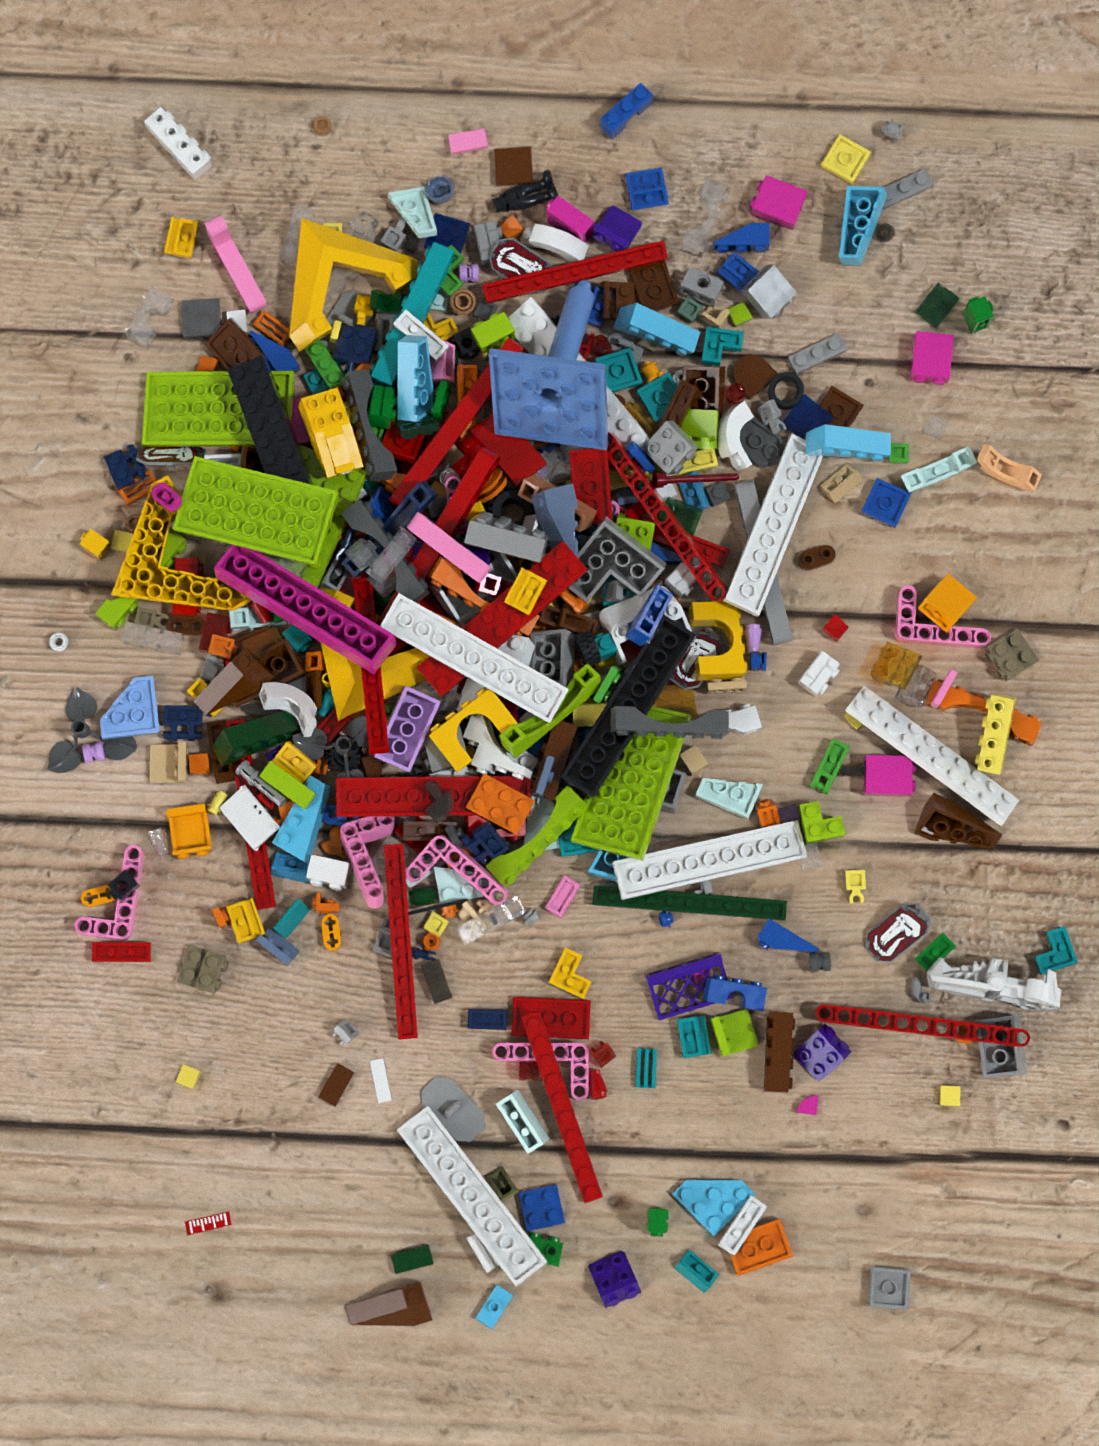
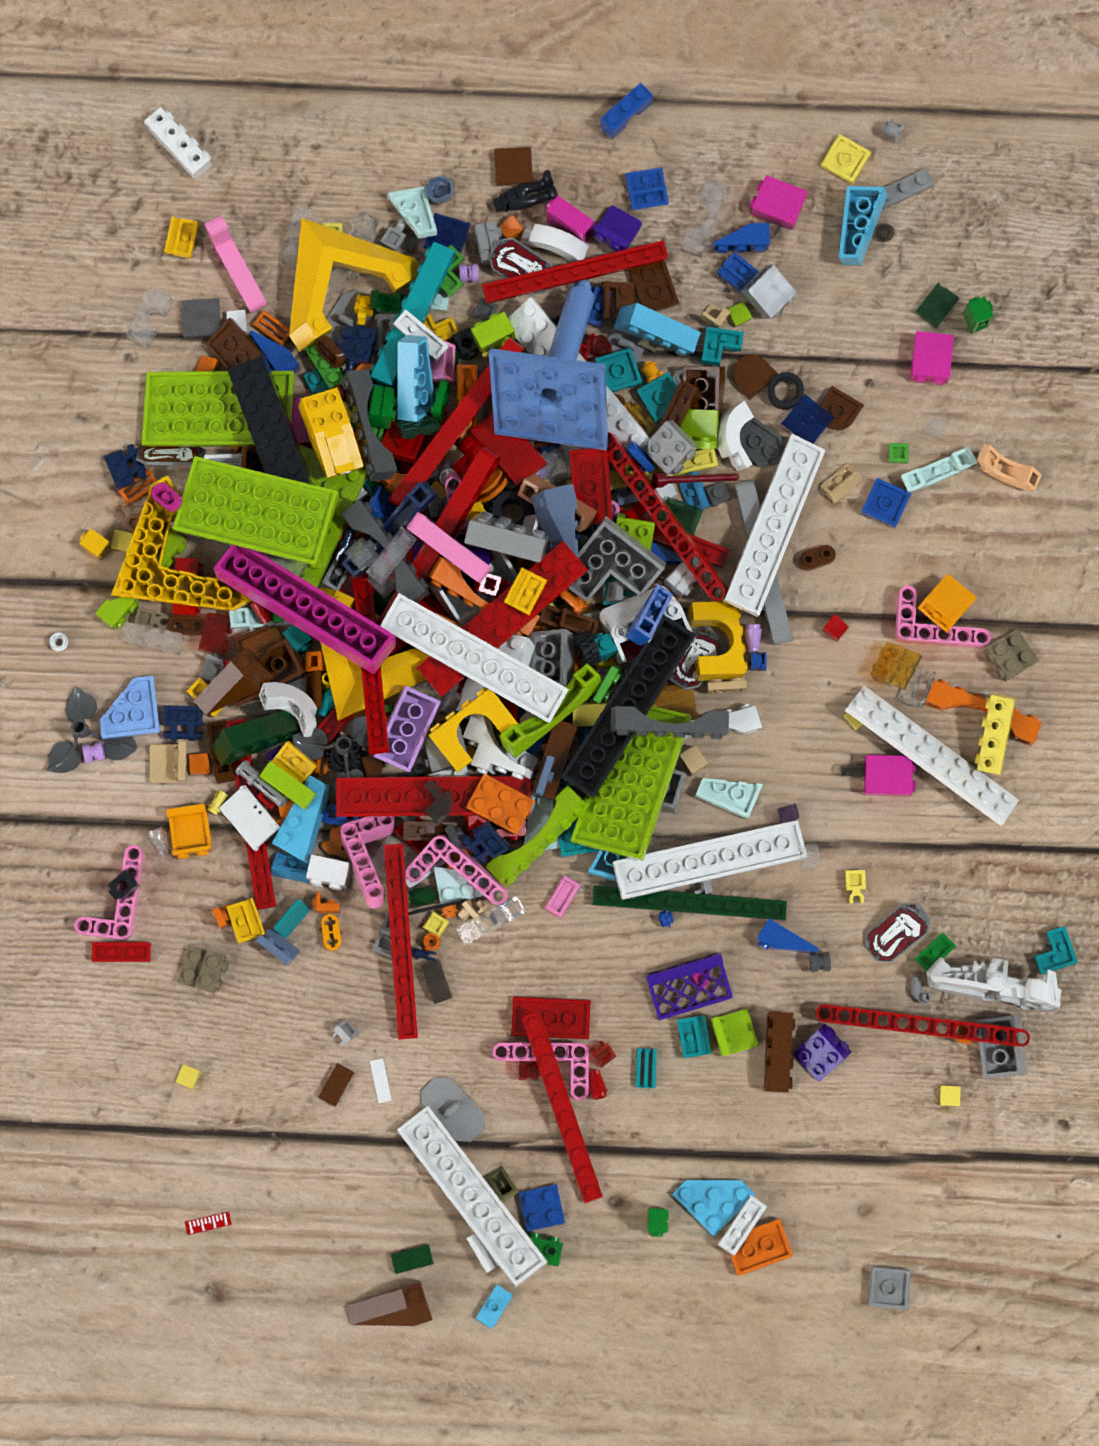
light orange beam [81,885,116,908] -> none
orange bracket [208,634,237,660] -> none
medium nougat tile [313,116,332,136] -> none
light yellow tile [329,320,342,344] -> none
bright pink tile [448,129,488,155] -> none
medium nougat brick [450,288,476,315] -> none
dark blue plate [467,1009,507,1030] -> none
light aqua brick [496,1089,550,1154] -> none
light grey plate [523,908,540,926] -> none
yellow plate [548,947,592,1000] -> none
dark purple bracket [588,1251,641,1308] -> none
teal slope [674,1249,719,1293] -> none
sand green plate [677,297,703,324] -> none
light grey brick [679,267,724,308] -> none
blue arch [703,974,767,1011] -> none
clear red wheel [726,383,746,406] -> none
orange bracket [754,799,781,828] -> none
light grey plate [757,399,787,435] -> none
light grey plate [788,333,847,375] -> none
dark pink tile [796,1095,819,1115] -> none
white brick [798,650,840,696] -> none
lime brick [798,801,846,845] -> none
medium azure wedge [806,424,891,462] -> none
bright green plate [809,738,850,795] -> none
reddish brown wedge [915,792,1002,849] -> none
bright pink tile [931,670,957,709] -> none
none -> reddish brown plate [315,335,345,369]

